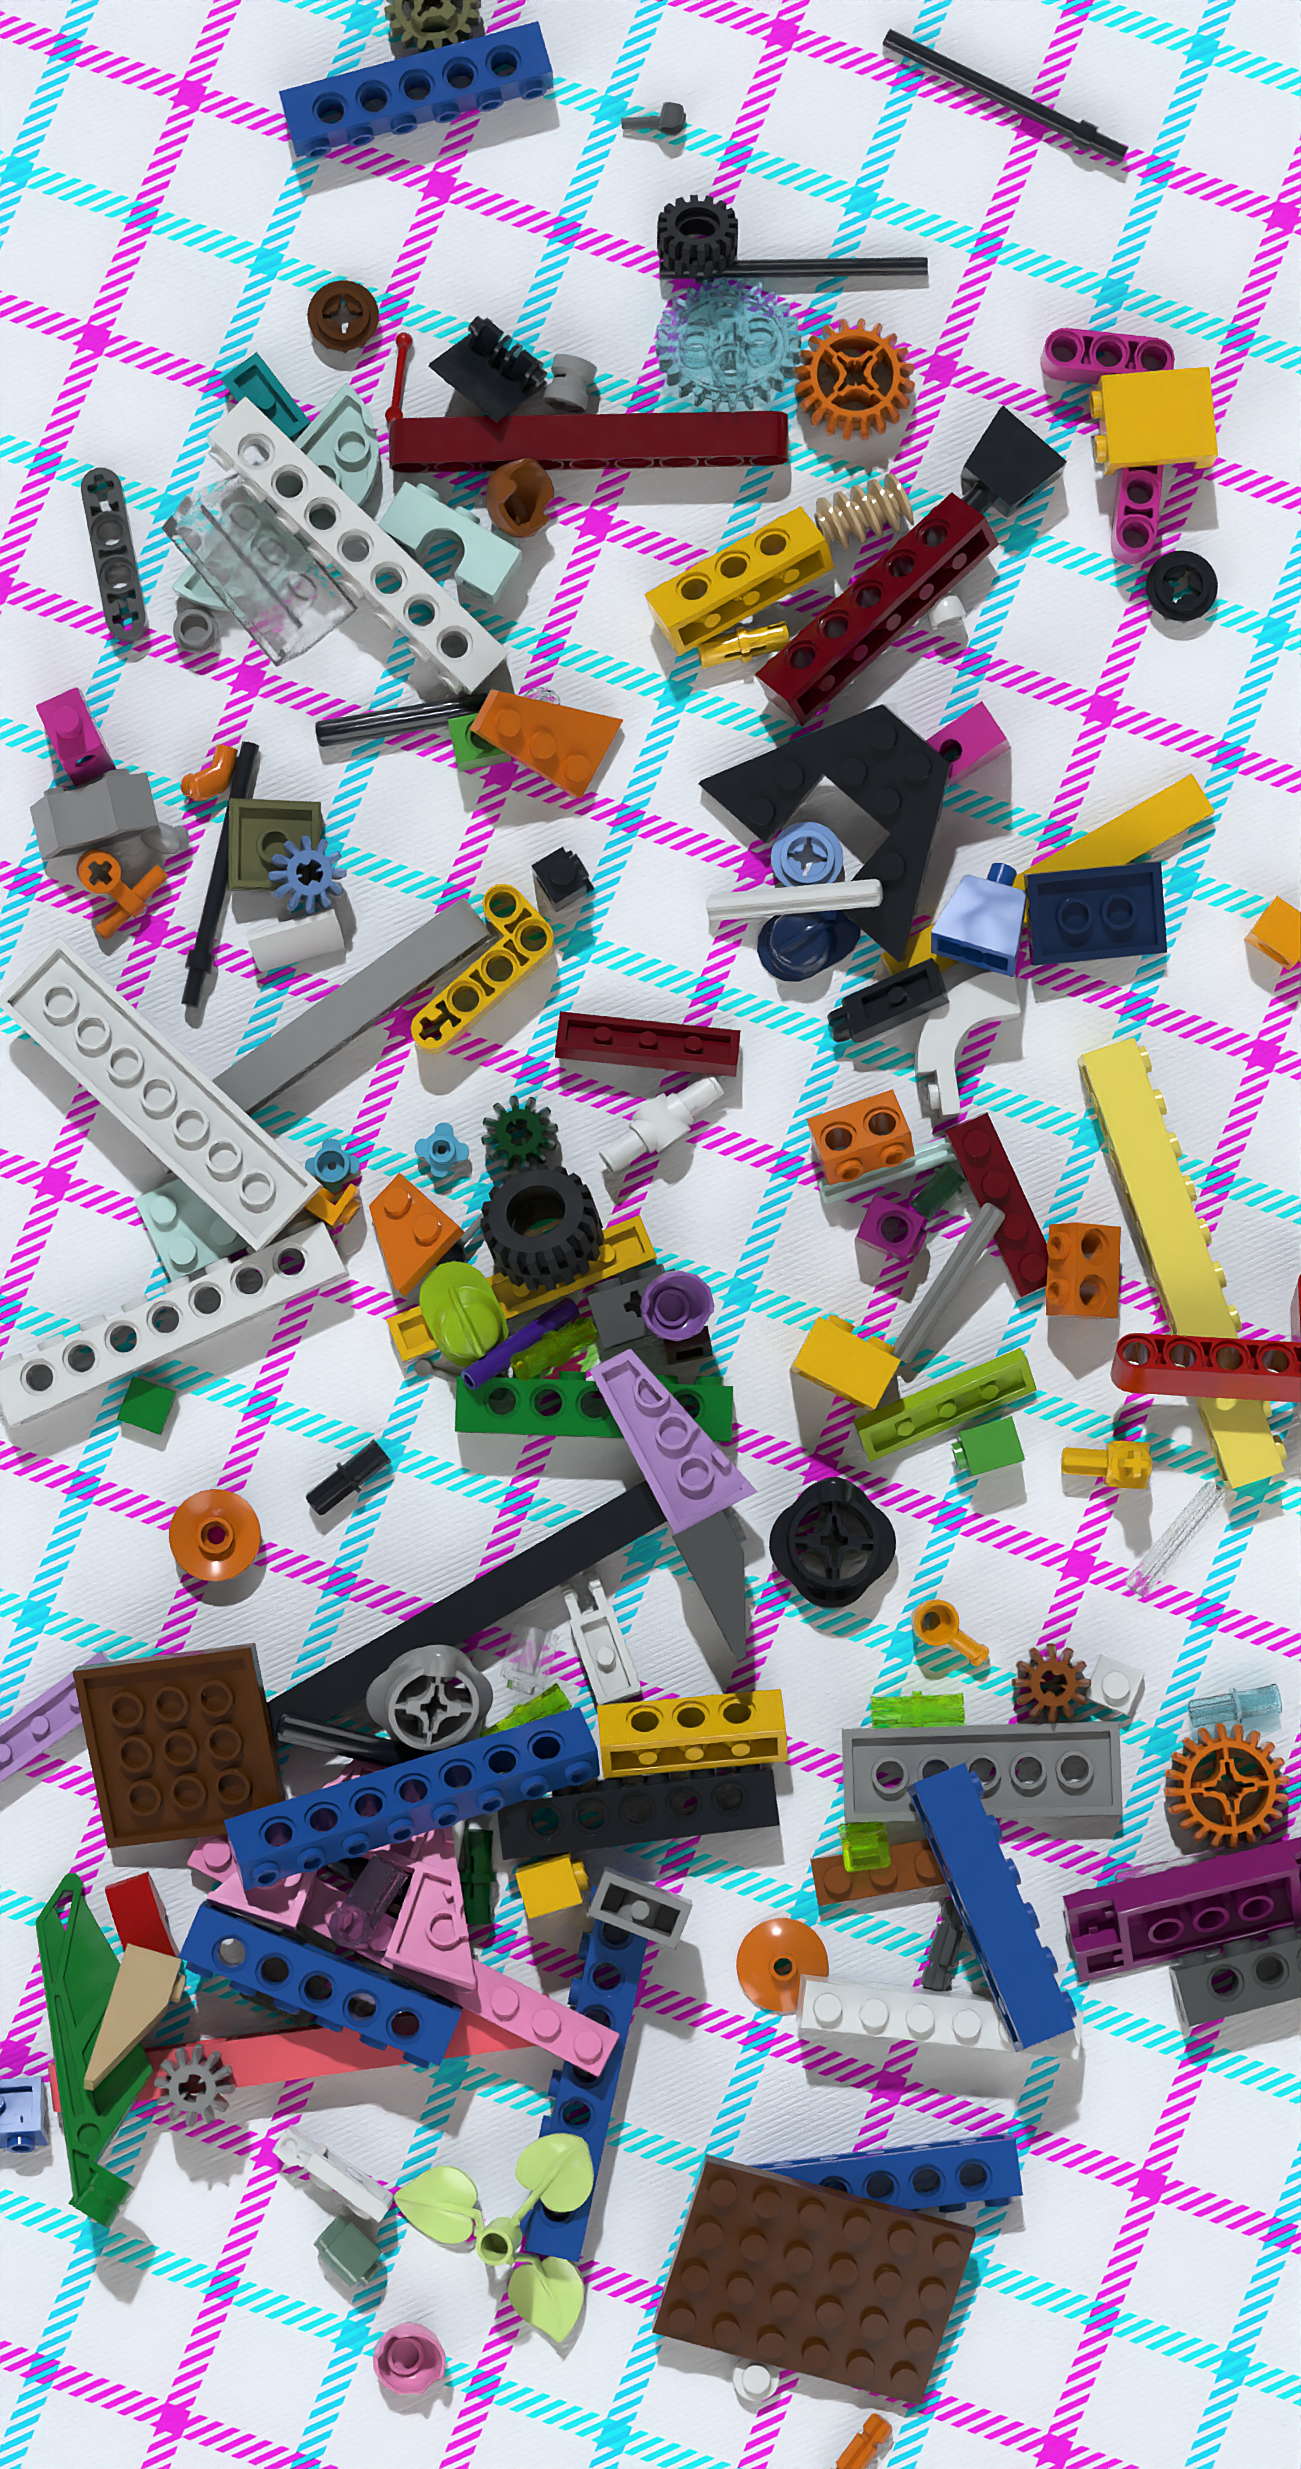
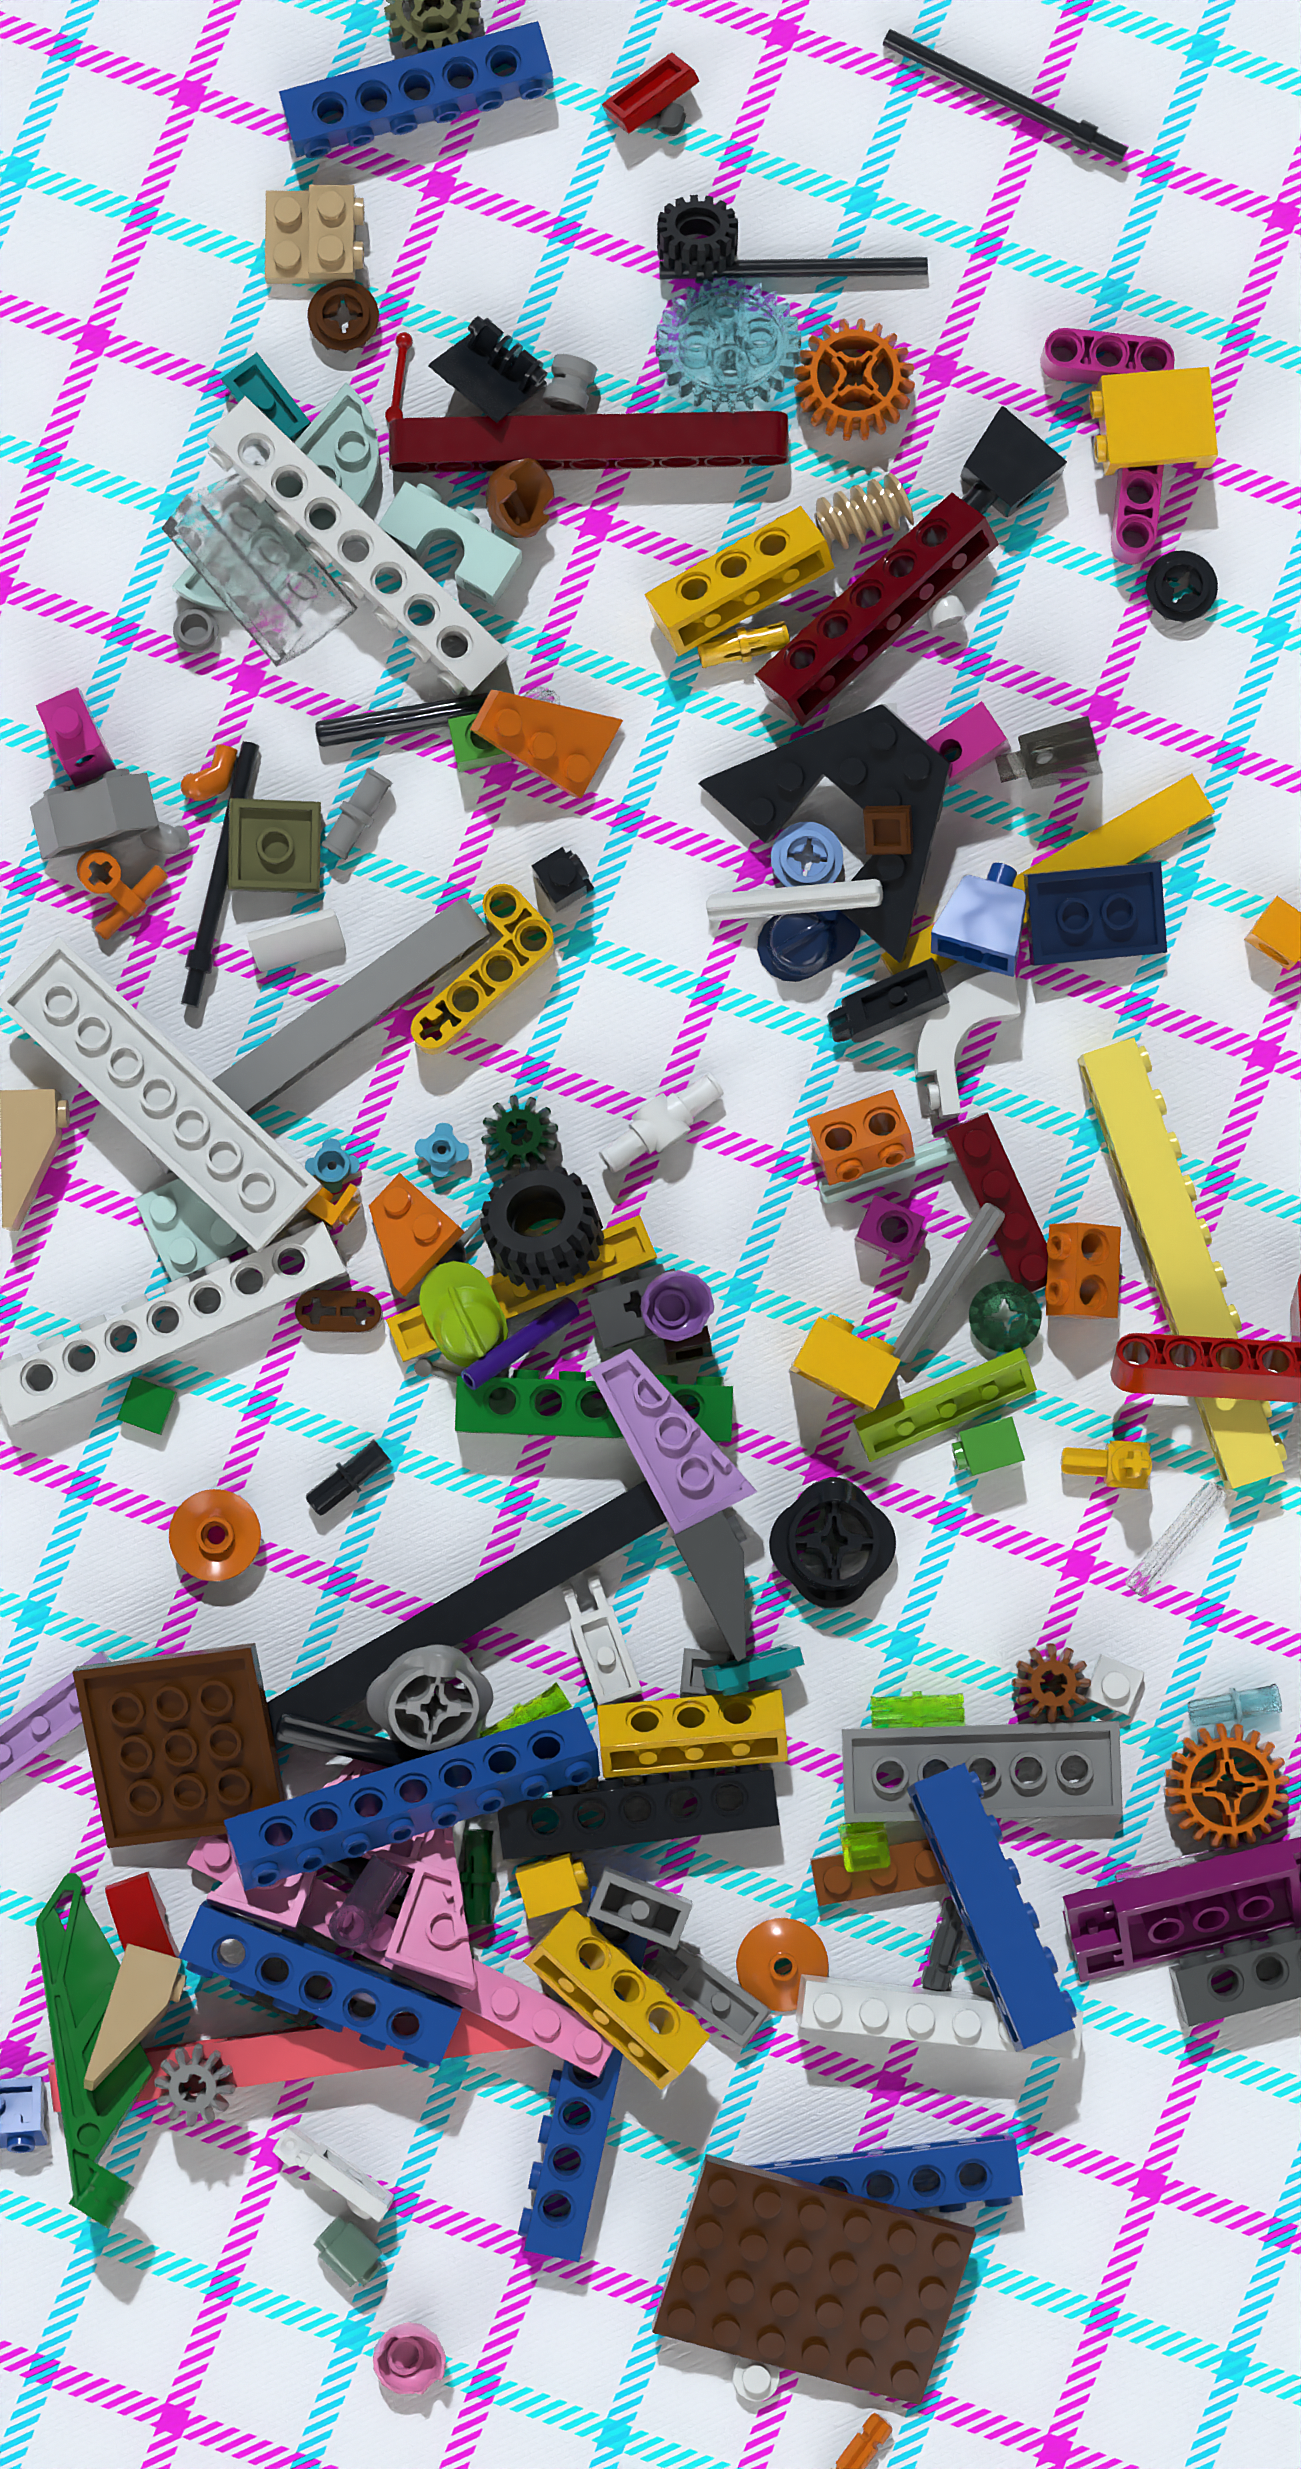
dark grey beam [81,468,148,642] -> none
medium blue gear [268,836,347,915] -> none
yellowish green plant [393,2133,594,2343] -> none
clear brick [499,1621,562,1695] -> none
clear neon green pin [510,1317,598,1381] -> none
dark red plate [555,1011,741,1077] -> none
clear green pin [909,1163,966,1222] -> none
light orange bar [911,1599,989,1667] -> none
none -> tan slope [0,1089,70,1231]
none -> tan plate [265,185,365,284]
none -> reddish brown beam [295,1290,383,1333]
none -> light grey pin [321,768,393,860]
none -> yellow brick [523,1907,710,2090]
none -> red tile [601,52,700,134]
none -> light grey hinge [642,1943,772,2048]
none -> light grey tile [680,1648,730,1696]
none -> teal plate [701,1644,805,1696]
none -> reddish brown tile [863,805,914,855]
none -> clear green gear [969,1279,1043,1353]
none -> clear smoke torso [995,716,1103,789]

